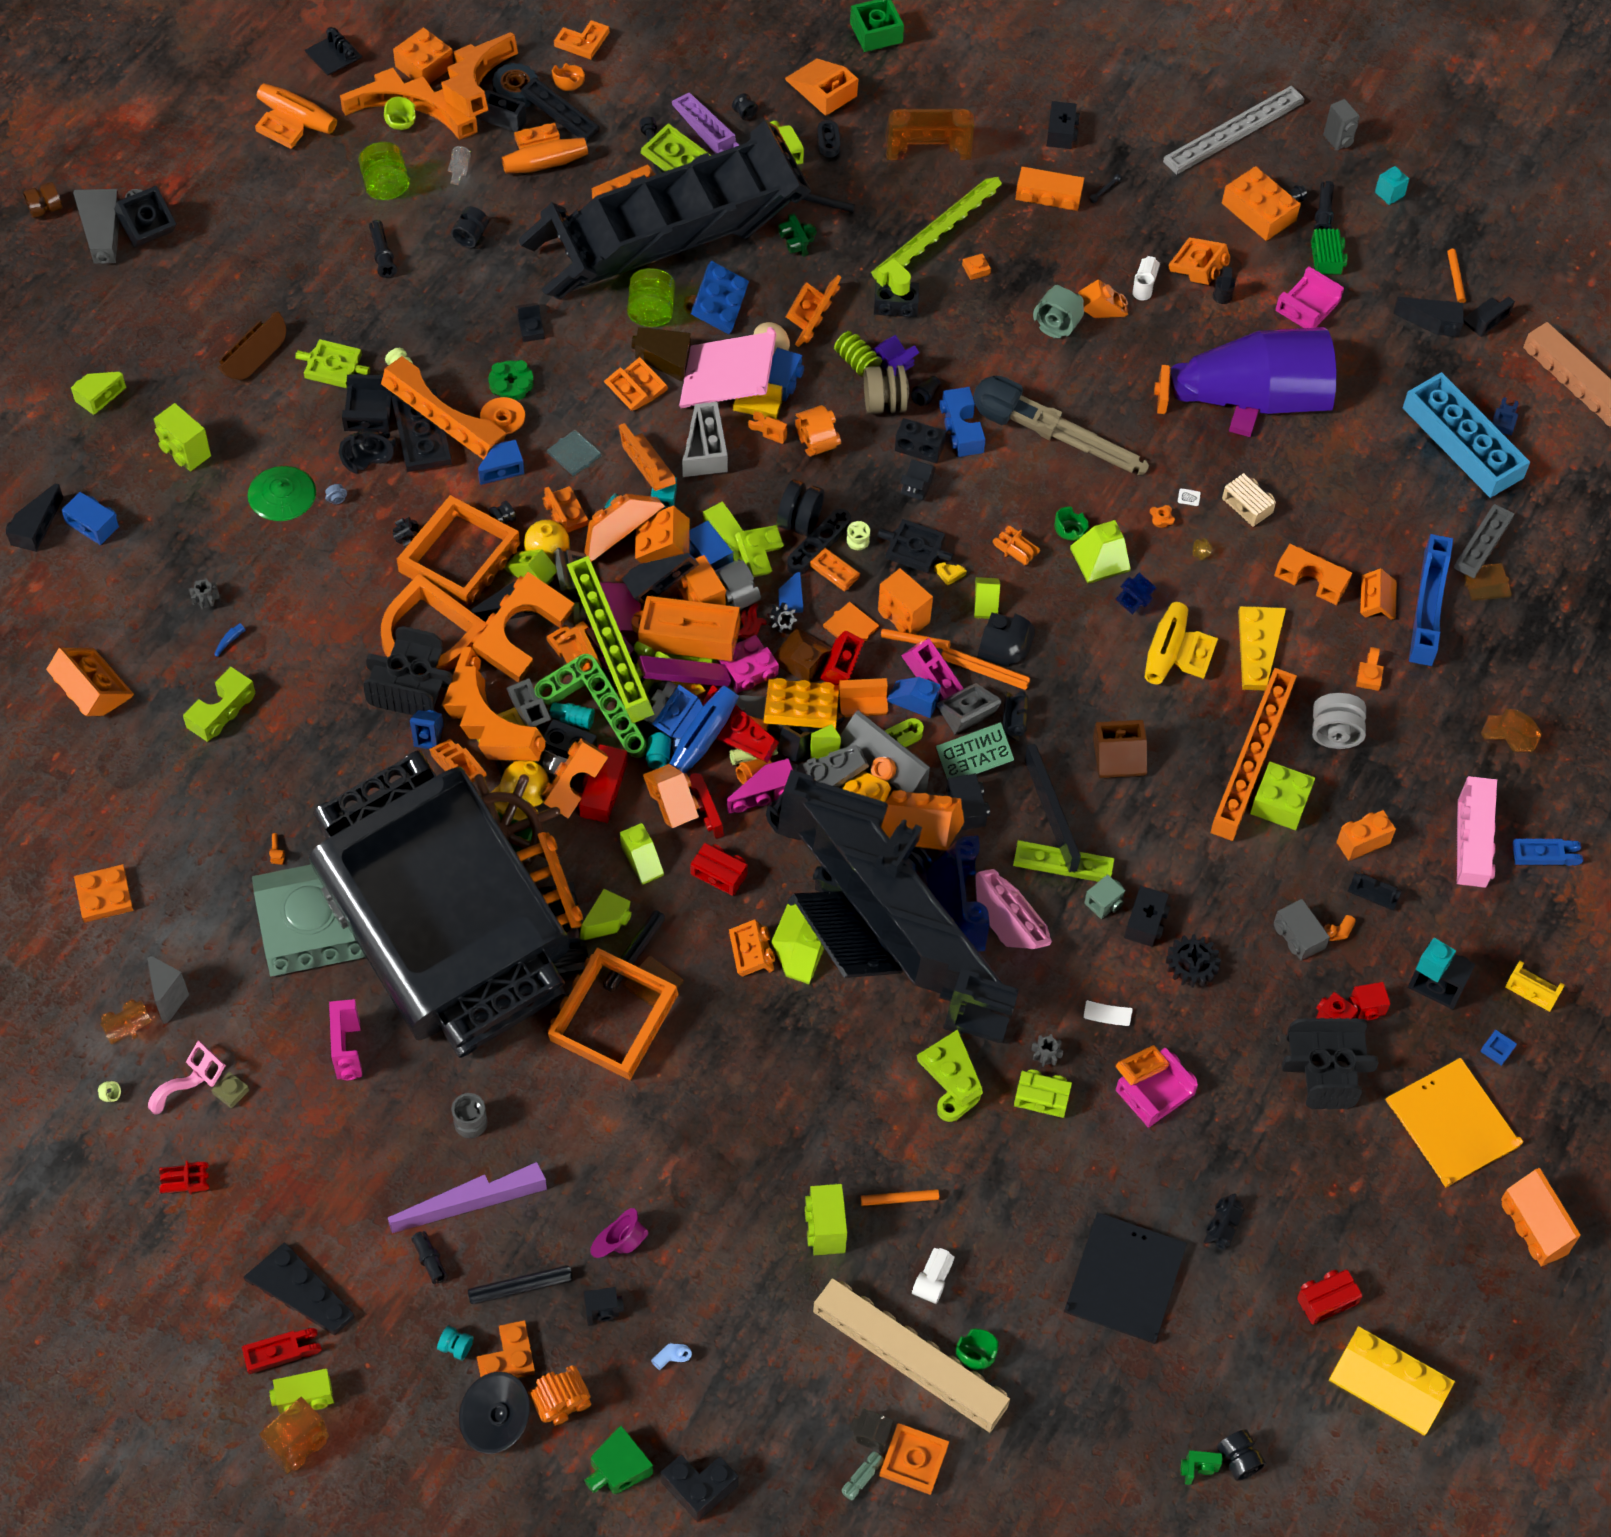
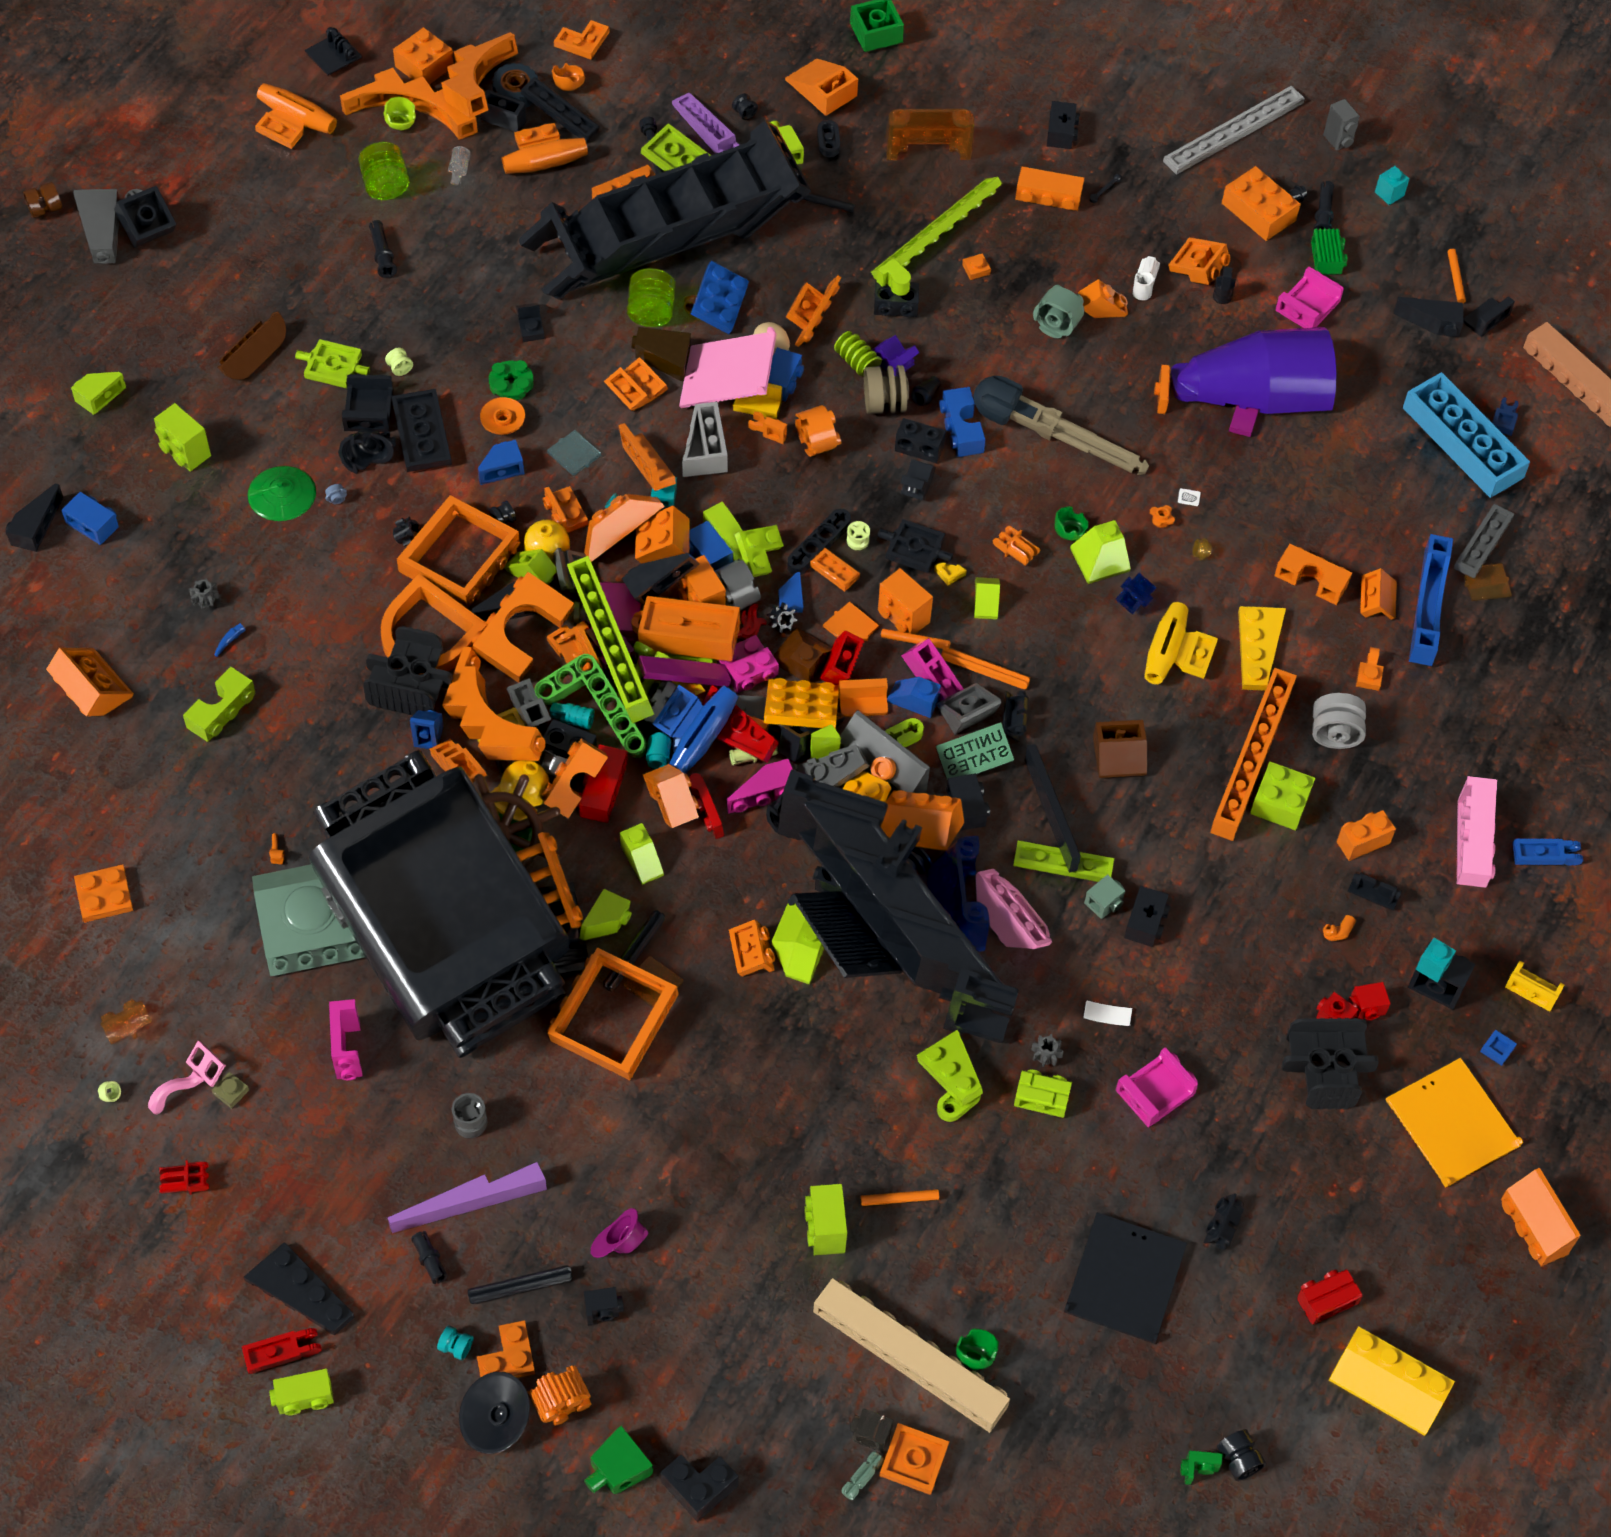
dark grey slope [147,956,189,1024] -> none
clear orange brick [259,1397,329,1474] -> none
orange arch [381,356,506,460] -> none
black wheel [451,206,489,248] -> none
light blue arm [651,1343,692,1370] -> none
red brick [690,843,748,896] -> none
orange cone [736,759,772,784] -> none
black wheel [777,479,825,537] -> none
dark green hips [779,213,817,257] -> none
white piece [912,1248,954,1304] -> none
black brick [977,612,1035,667] -> none
orange plate [1115,1045,1170,1086] -> none
black gear [1166,934,1221,988] -> none
tan brick [1222,473,1276,527] -> none
dark grey brick [1274,899,1330,961] -> none
clear orange brick [1481,709,1542,752] -> none

